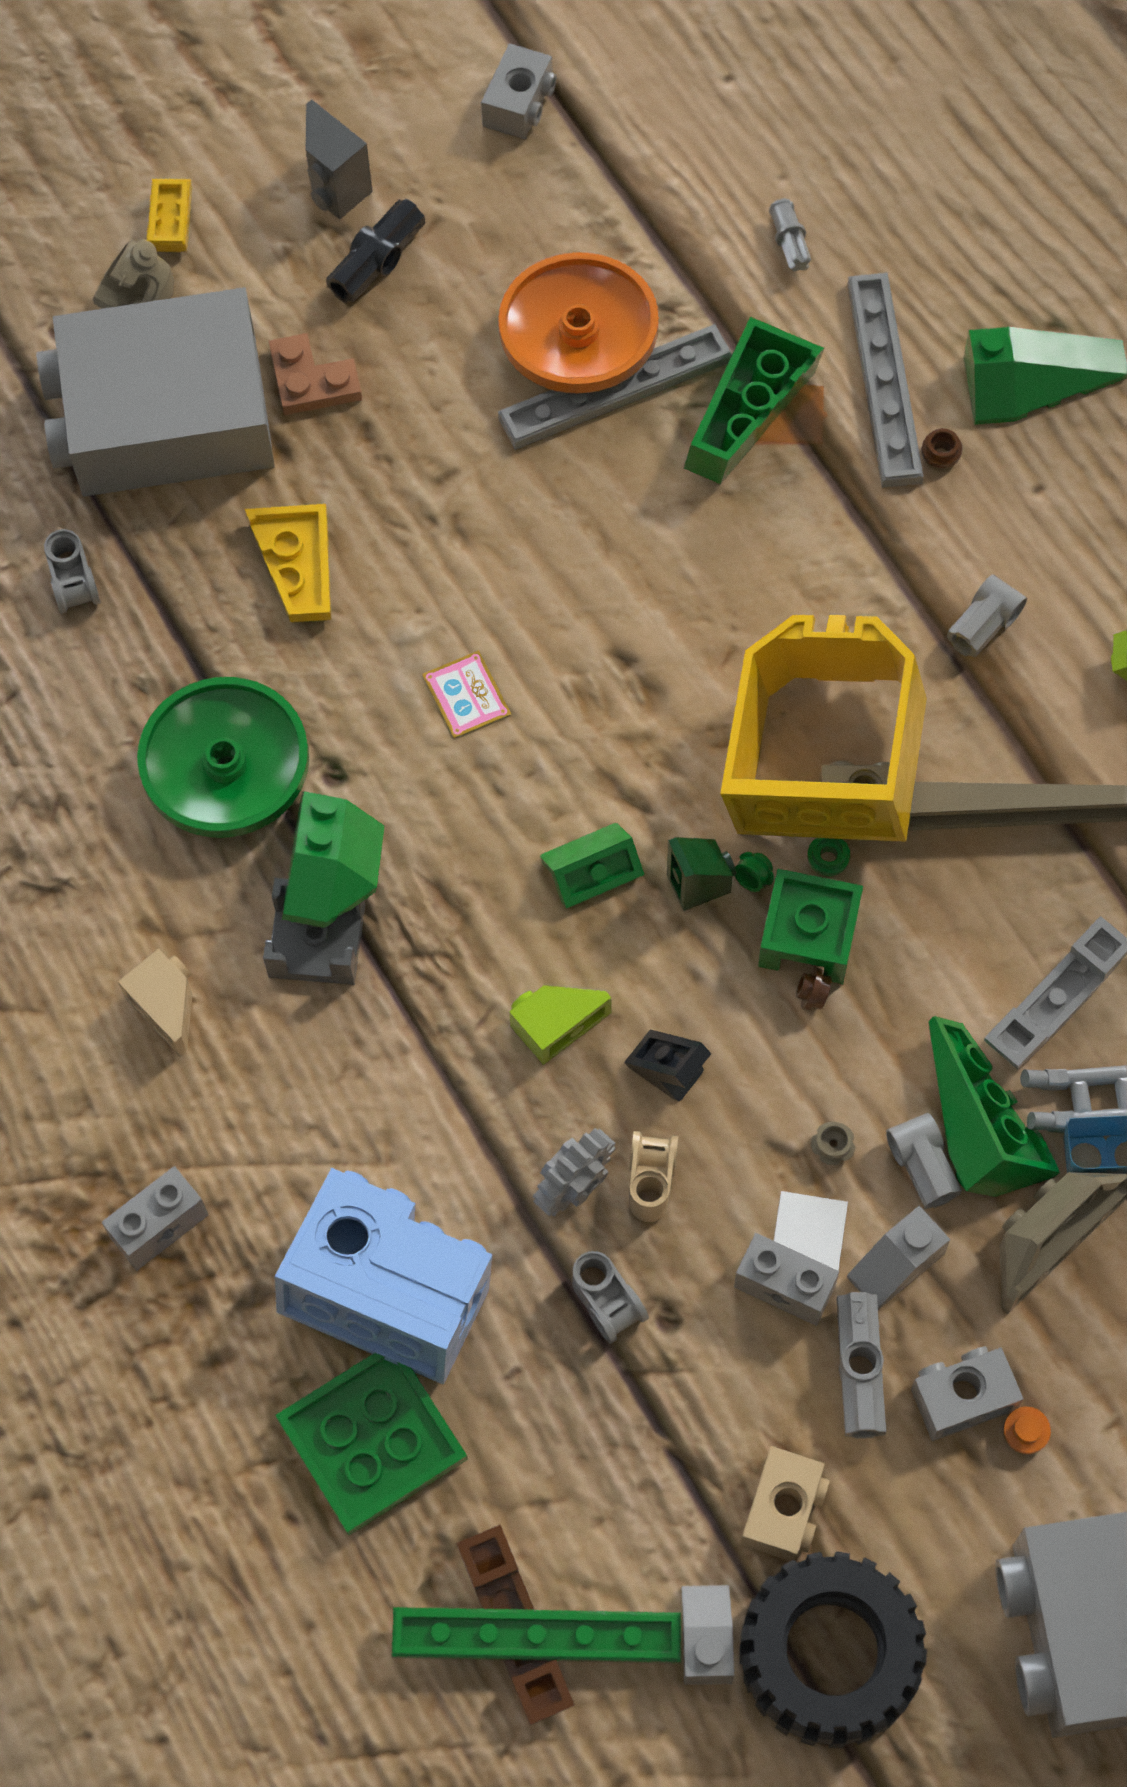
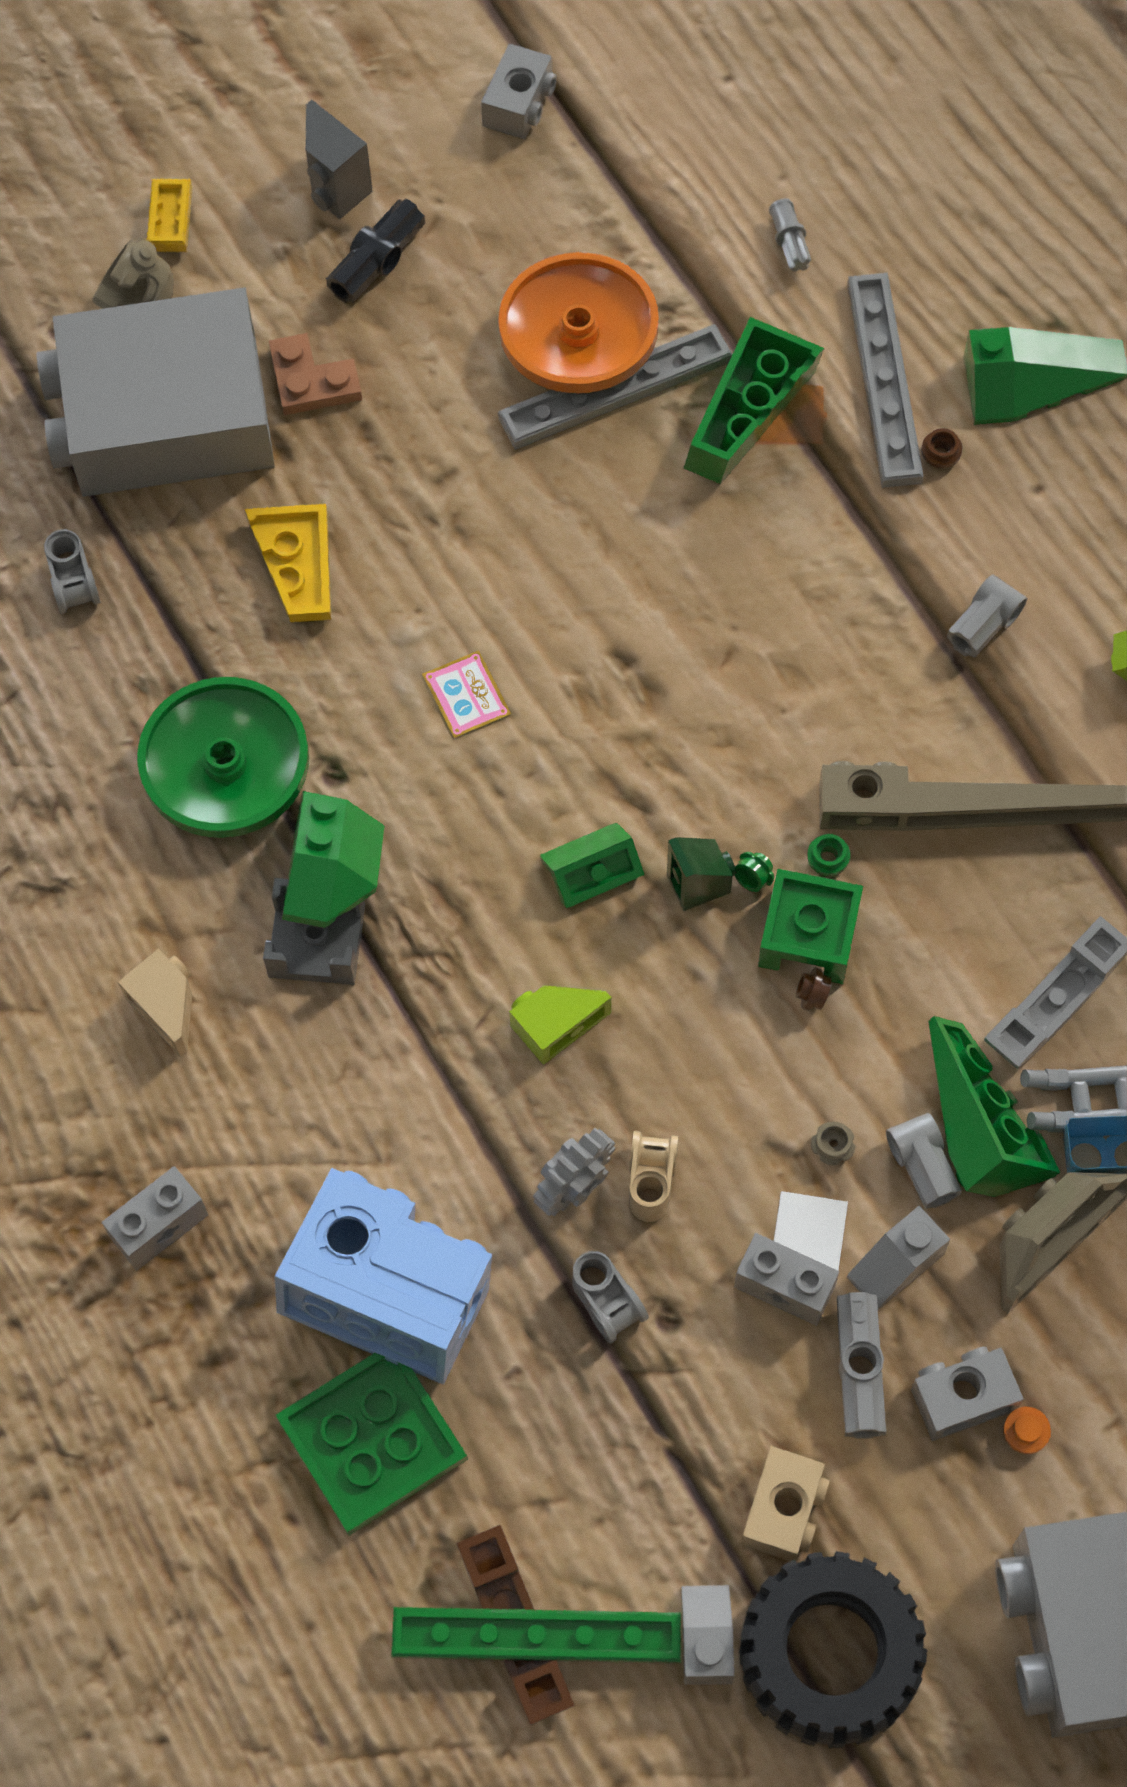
black slope [624,1029,711,1101] -> none
yellow container [720,615,927,842] -> none

